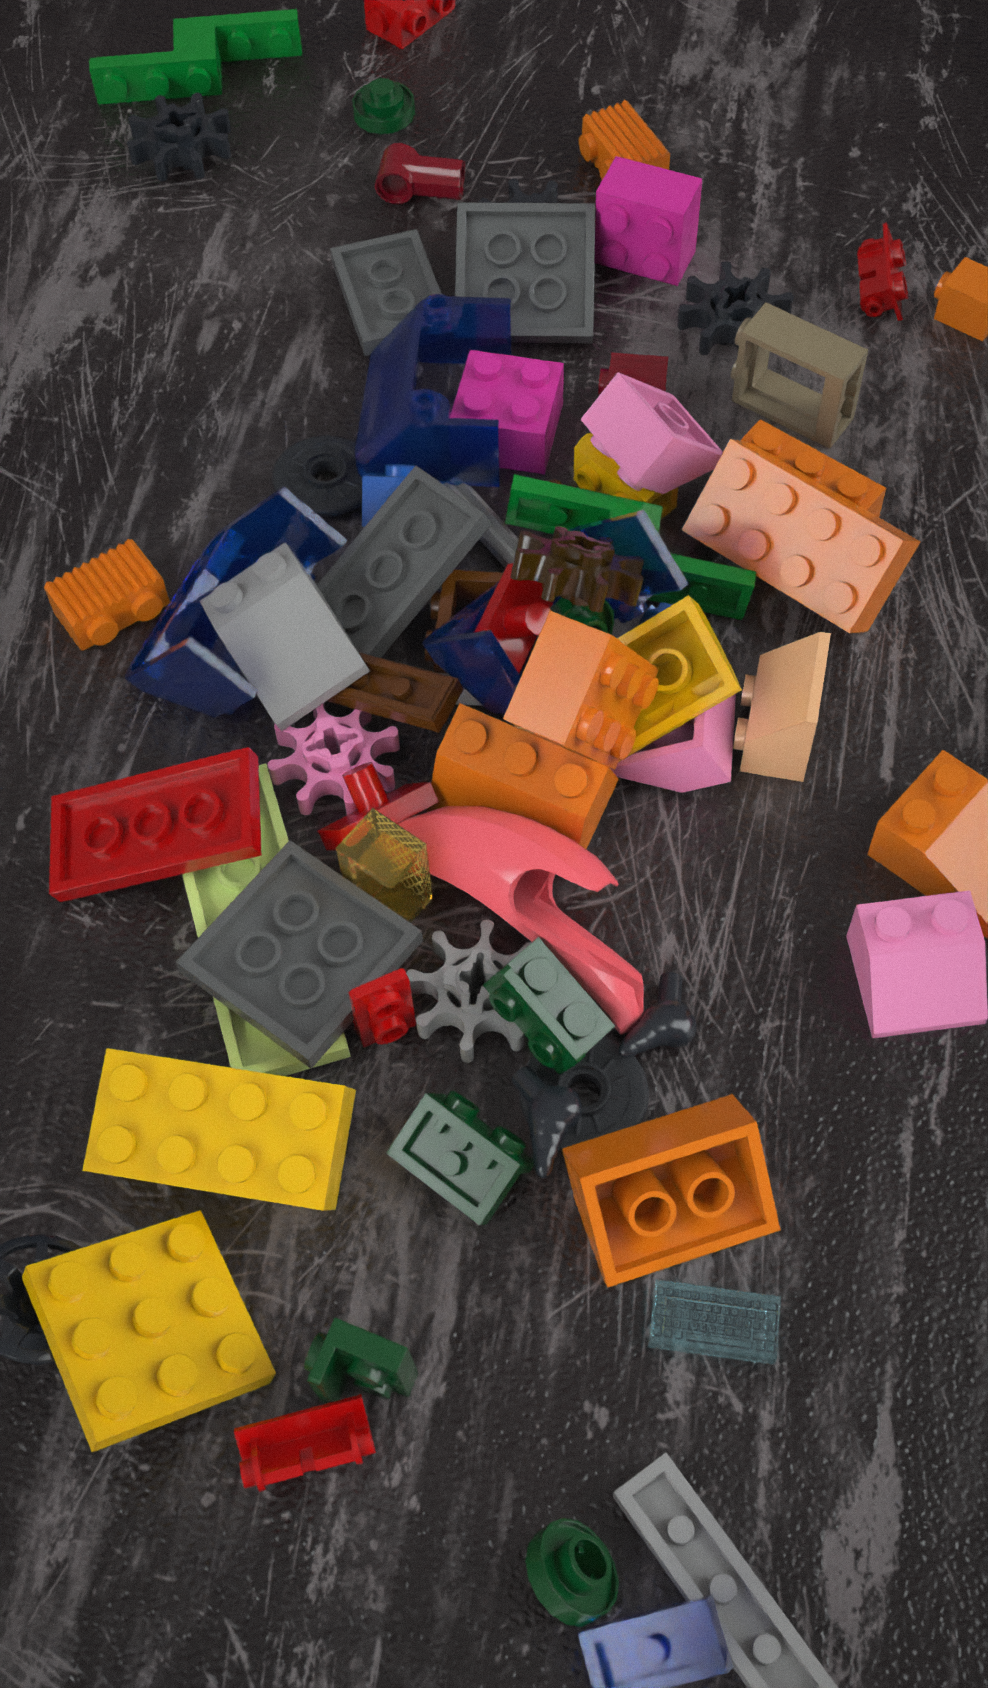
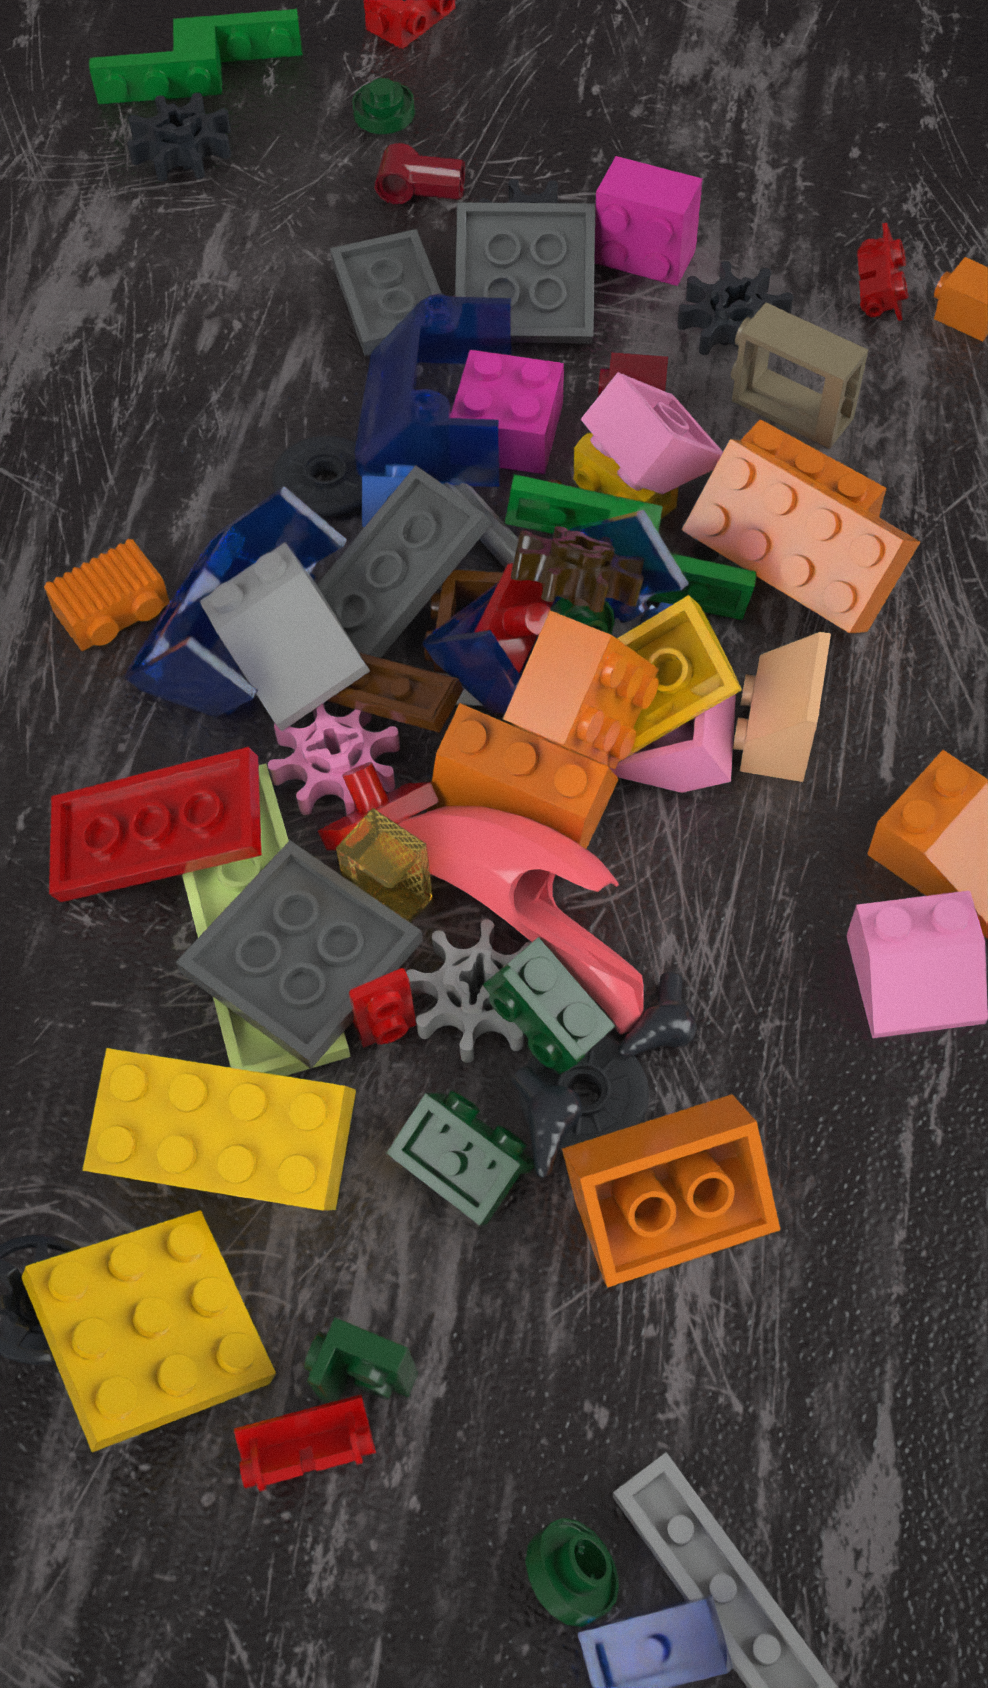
orange brick [579,100,670,180] -> none
clear light blue tile [648,1279,781,1365] -> none

